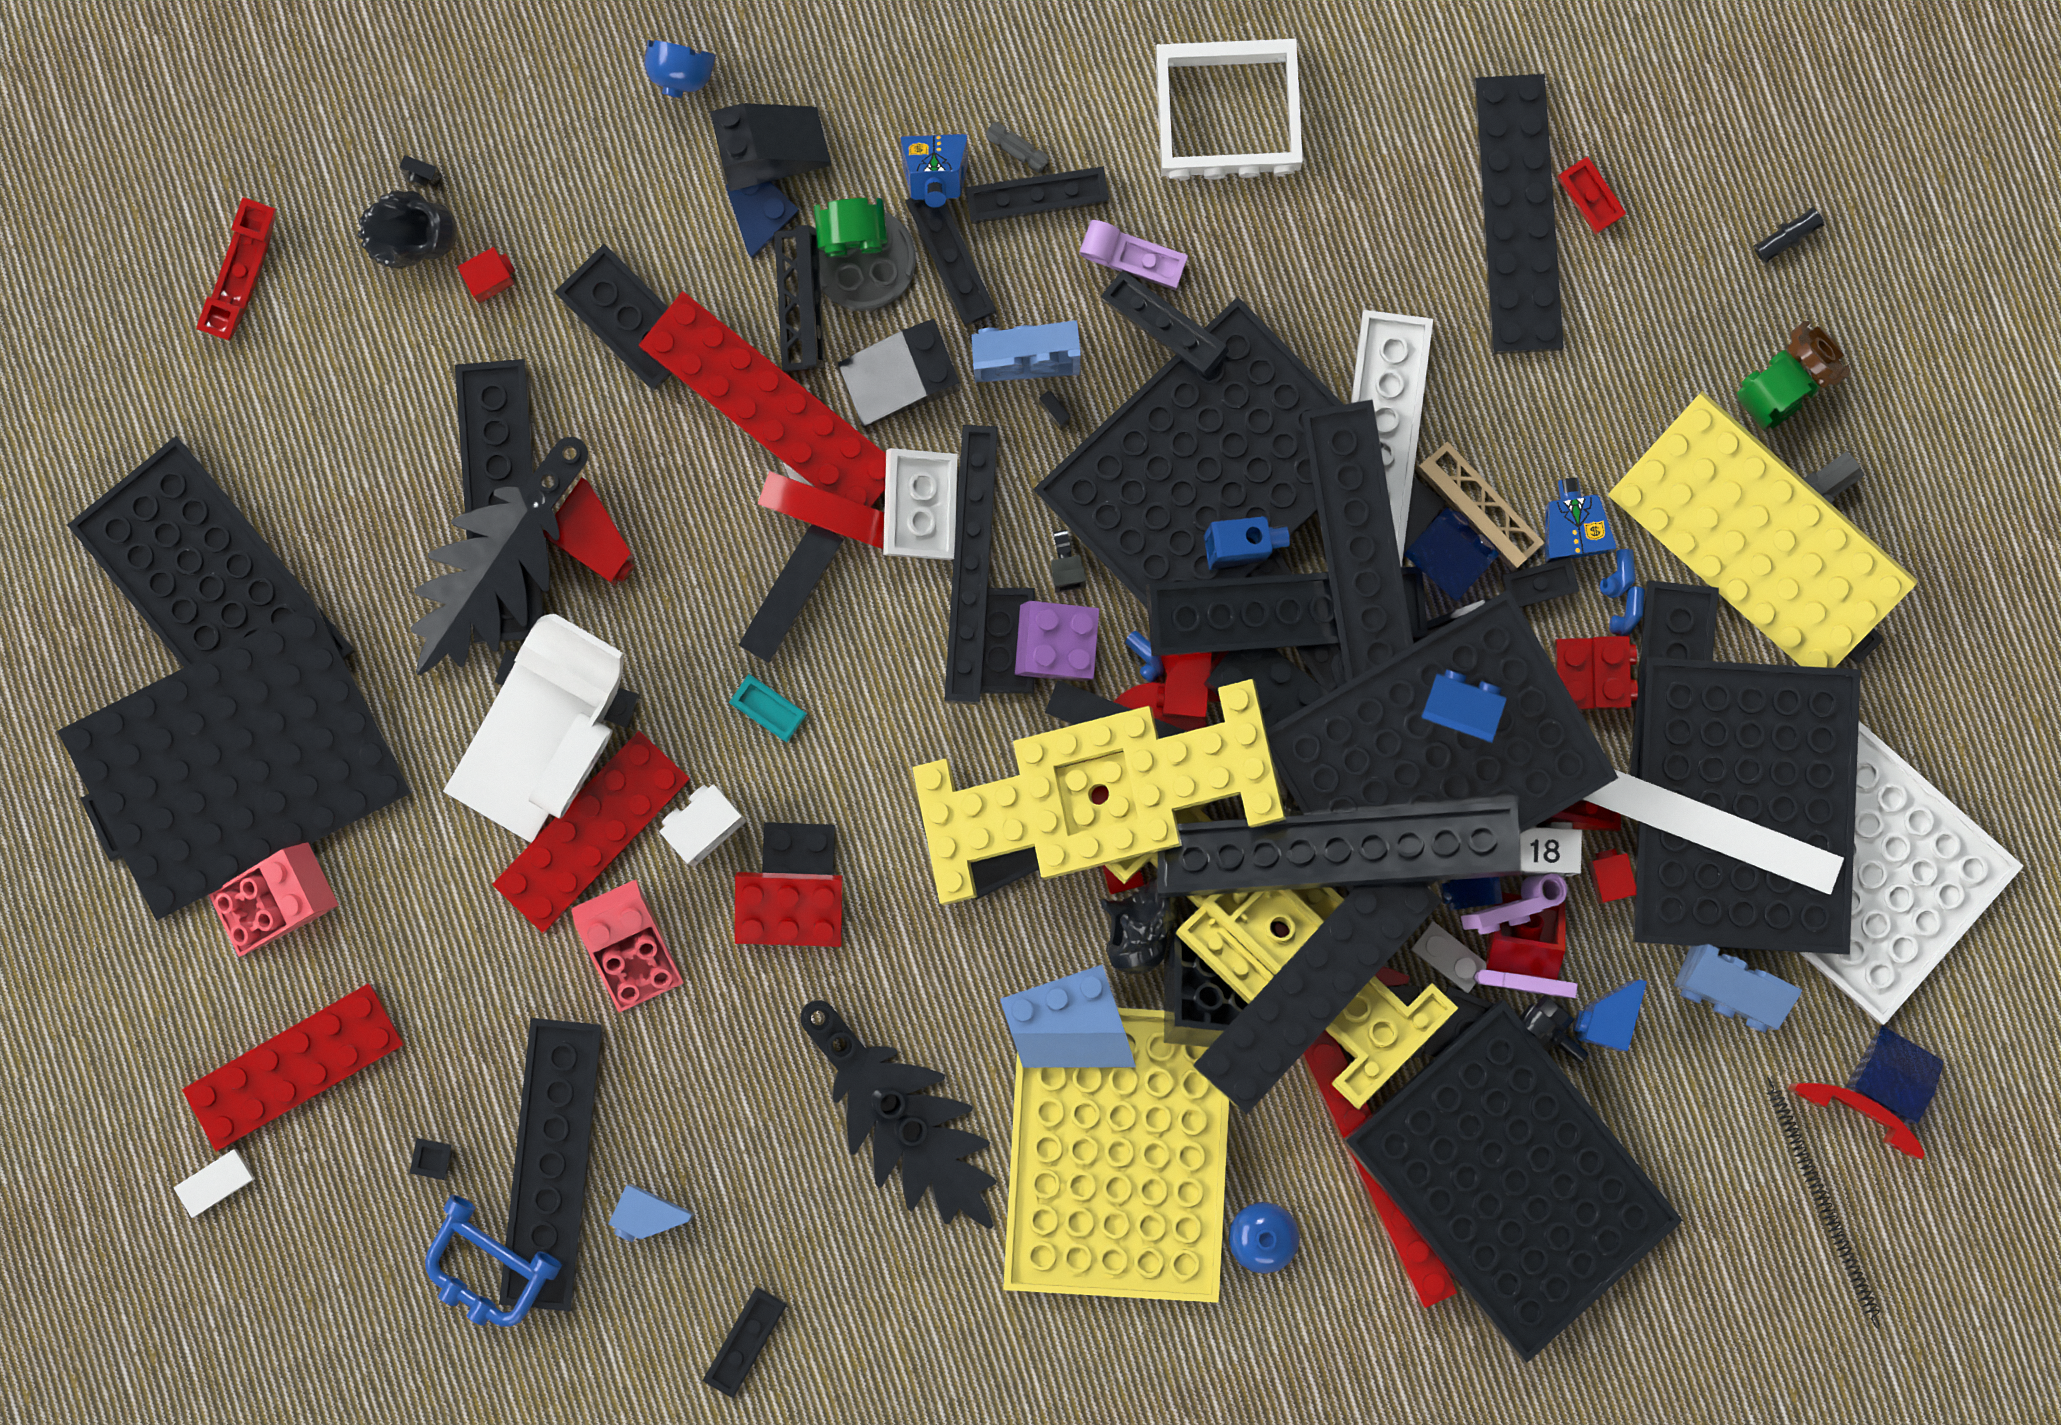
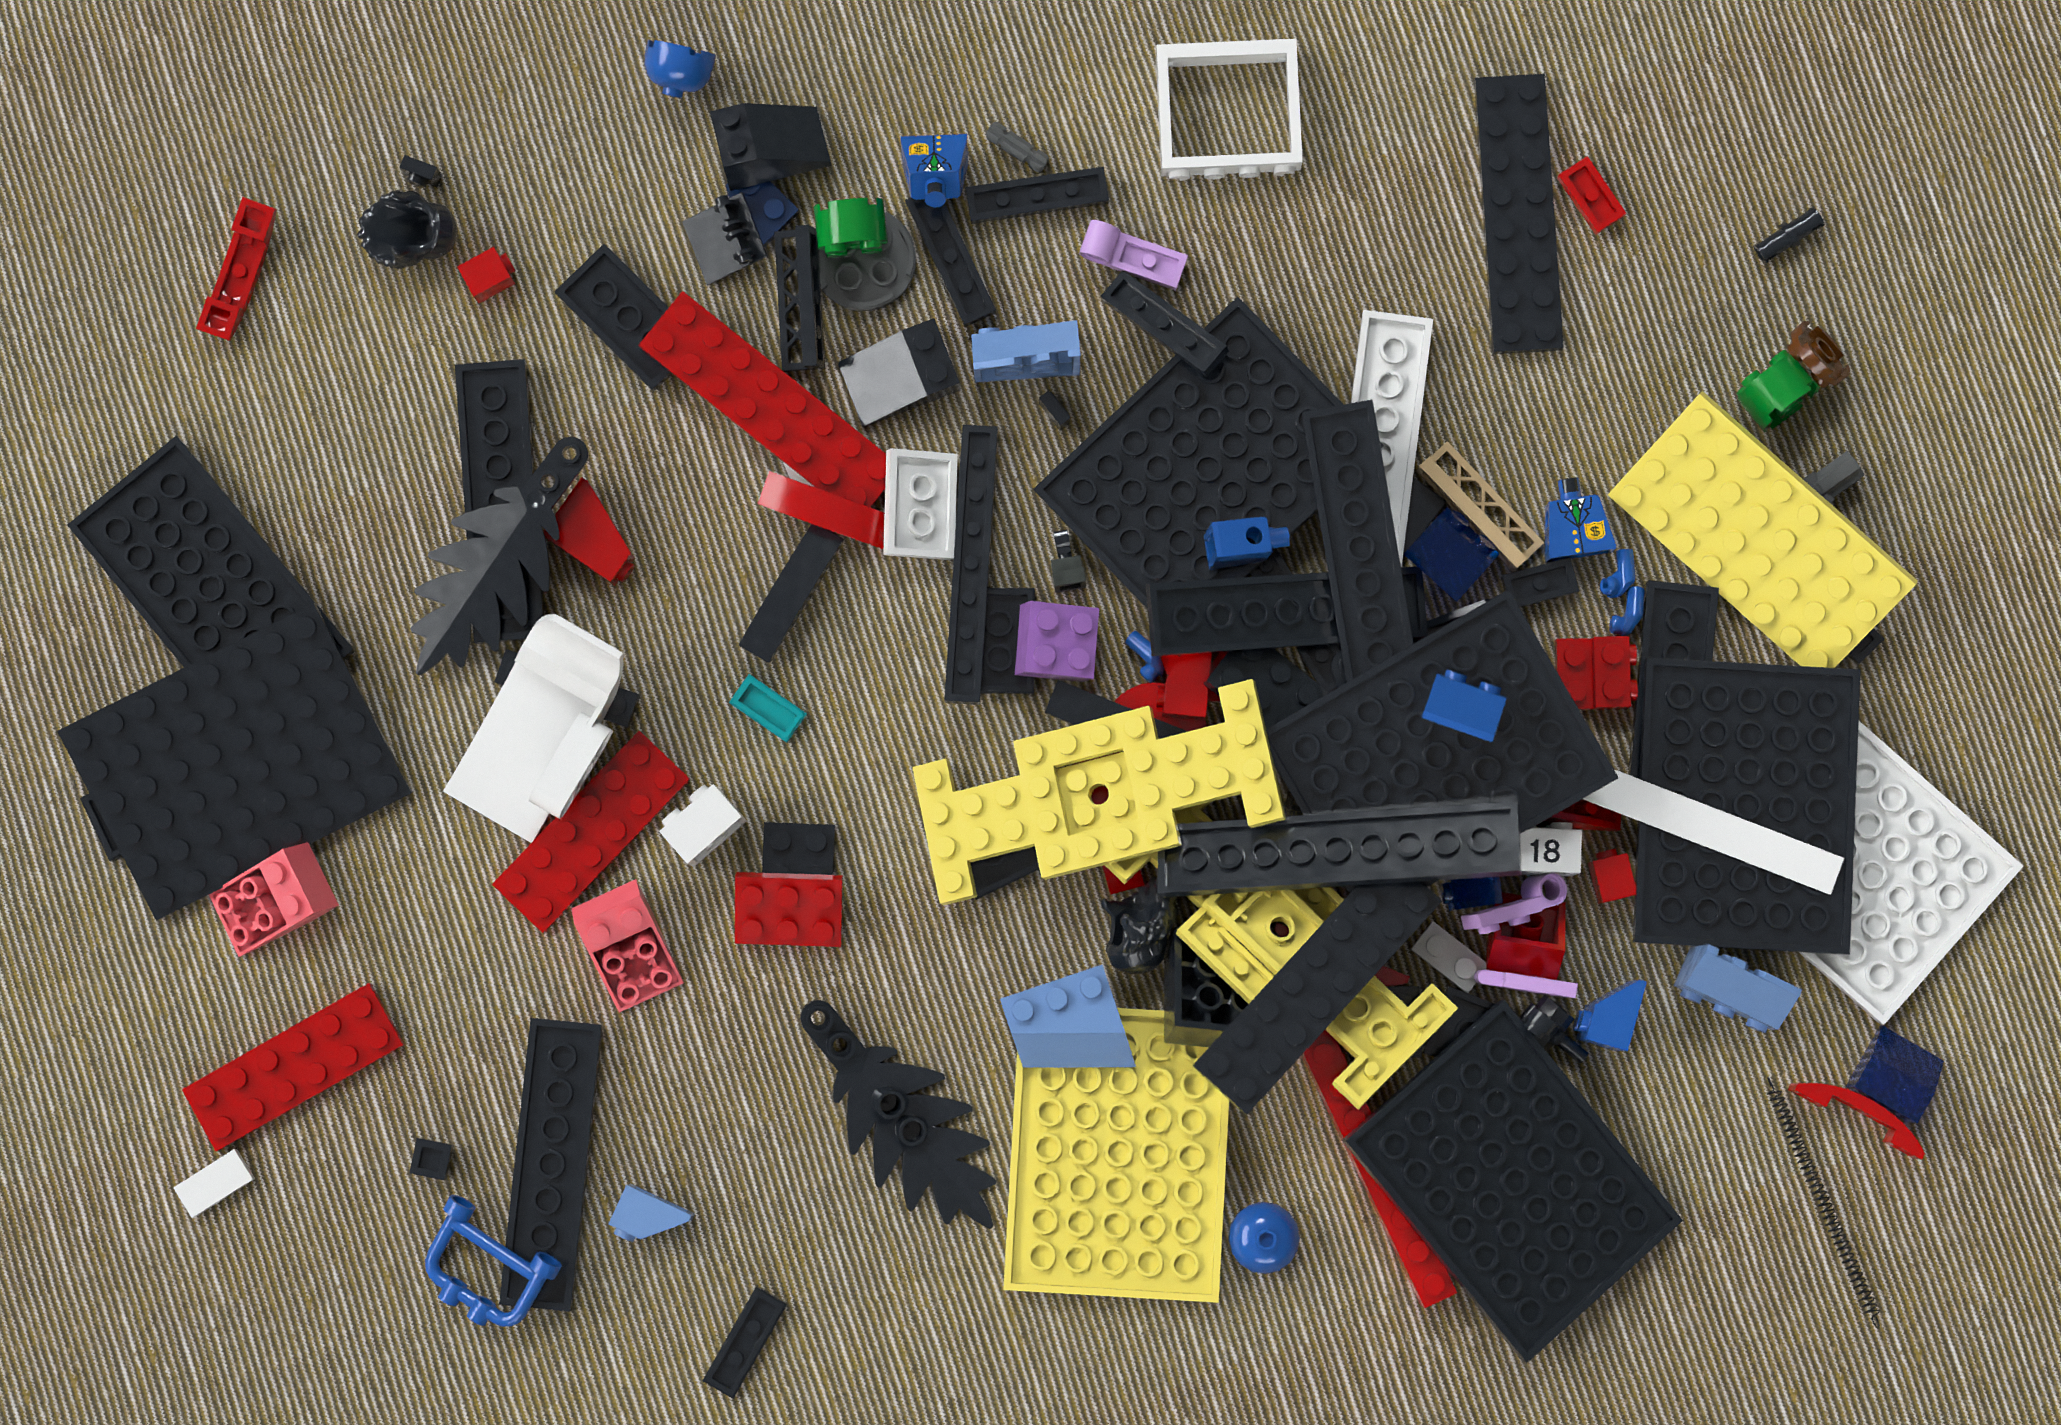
none -> hinge [682,192,768,285]

